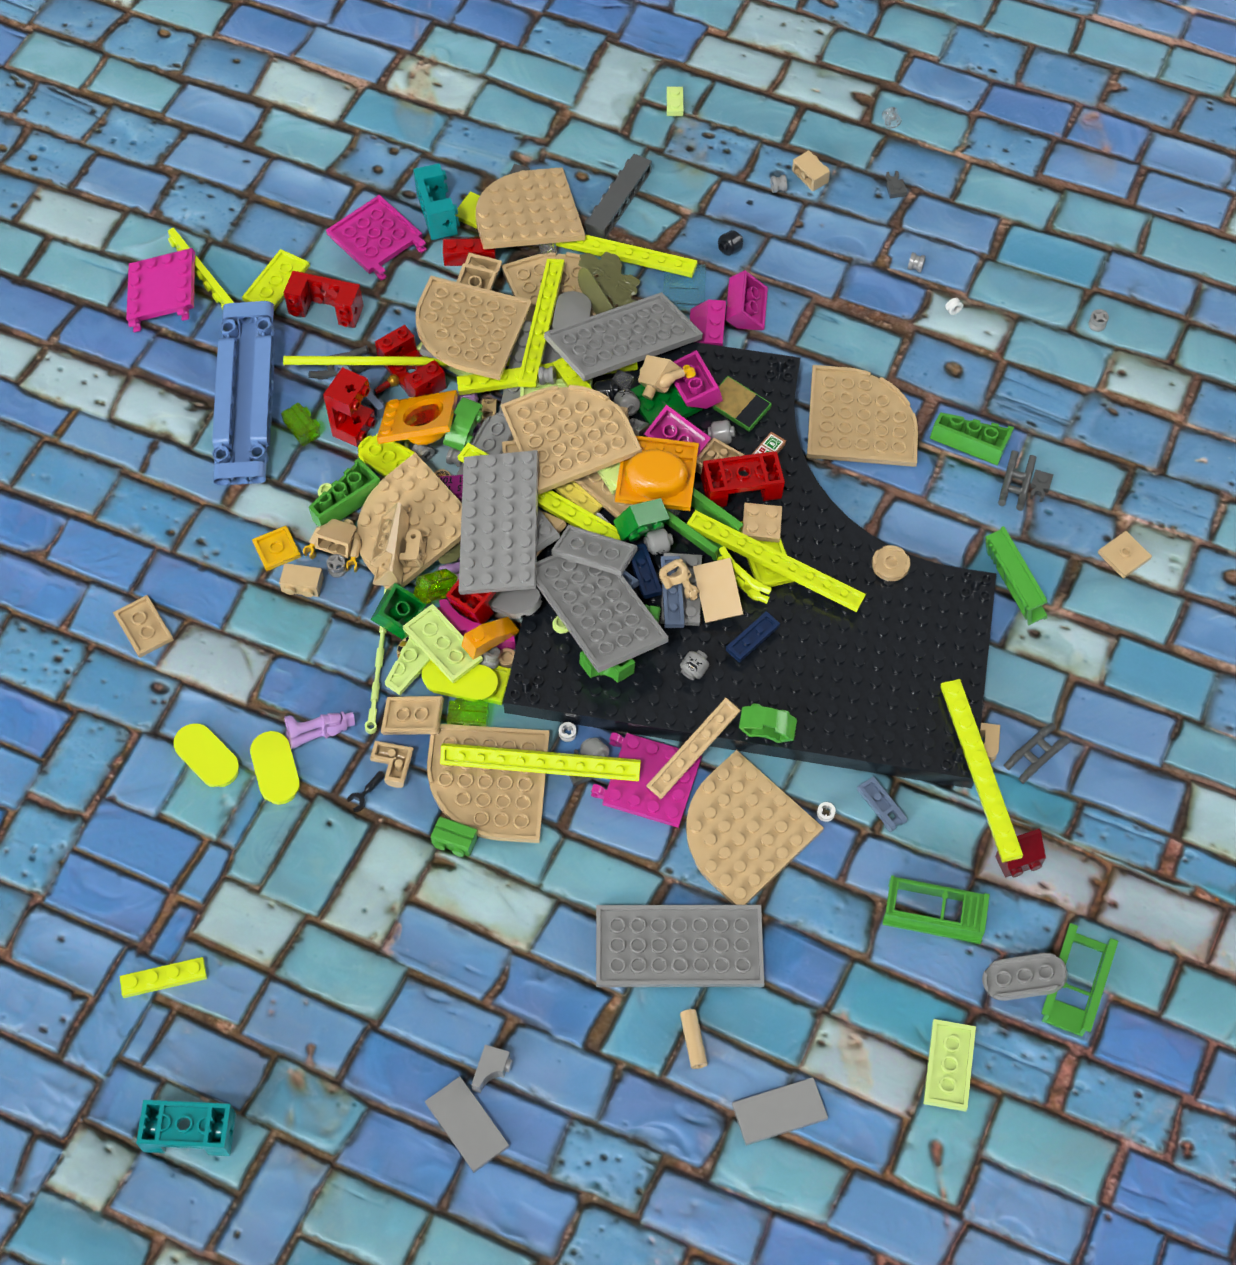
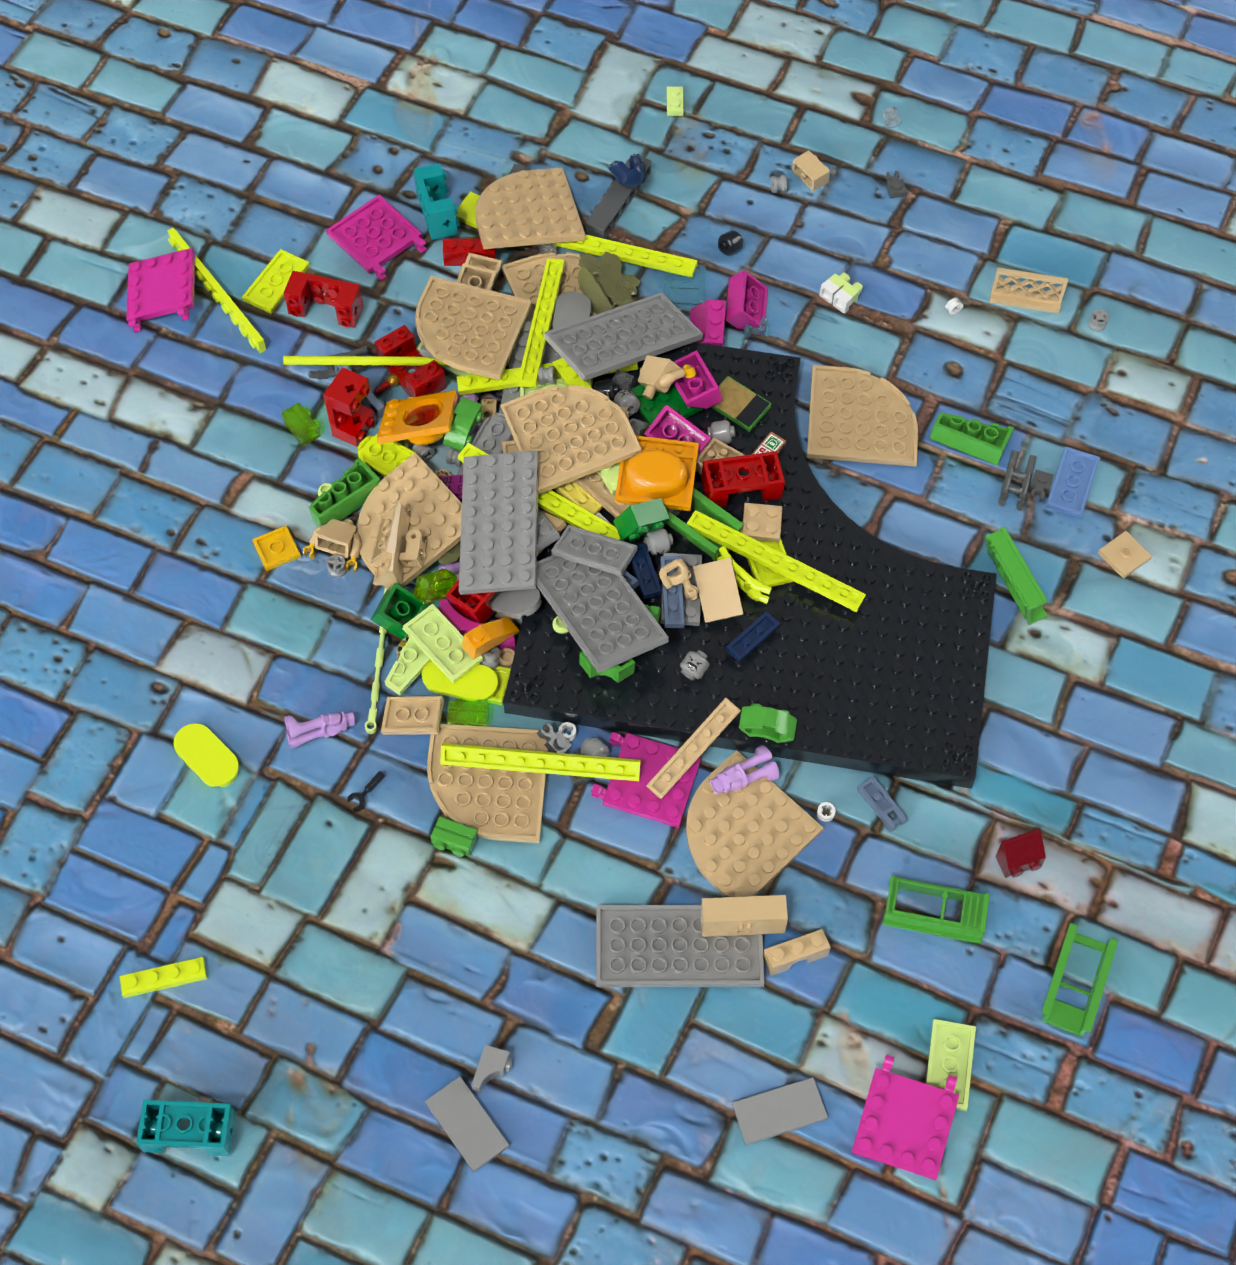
tan tile [113,595,174,658] -> none
medium blue panel [212,301,275,485] -> none
neon yellow tile [250,731,300,805] -> none
tan brick [279,563,324,597] -> none
tan brick [370,741,414,788] -> none
tan piece [680,1009,708,1069] -> none
tan tile [872,545,910,581] -> none
light grey wheel [907,252,926,273] -> none
neon yellow plate [941,679,1023,863] -> none
tan leg [980,723,1000,764] -> none
light grey tile [982,953,1068,1001] -> none
dark grey piece [1003,723,1070,784] -> none
none -> plate [537,722,572,753]
none -> dark blue helmet [608,154,646,188]
none -> tan brick [700,895,788,937]
none -> lavender piece [710,745,779,794]
none -> clear light blue piece [744,318,770,338]
none -> tan arch [763,929,831,976]
none -> hips [819,272,863,314]
none -> dark pink plate [851,1055,959,1181]
none -> tan fence [989,267,1068,314]
none -> medium blue tile [1045,446,1100,519]

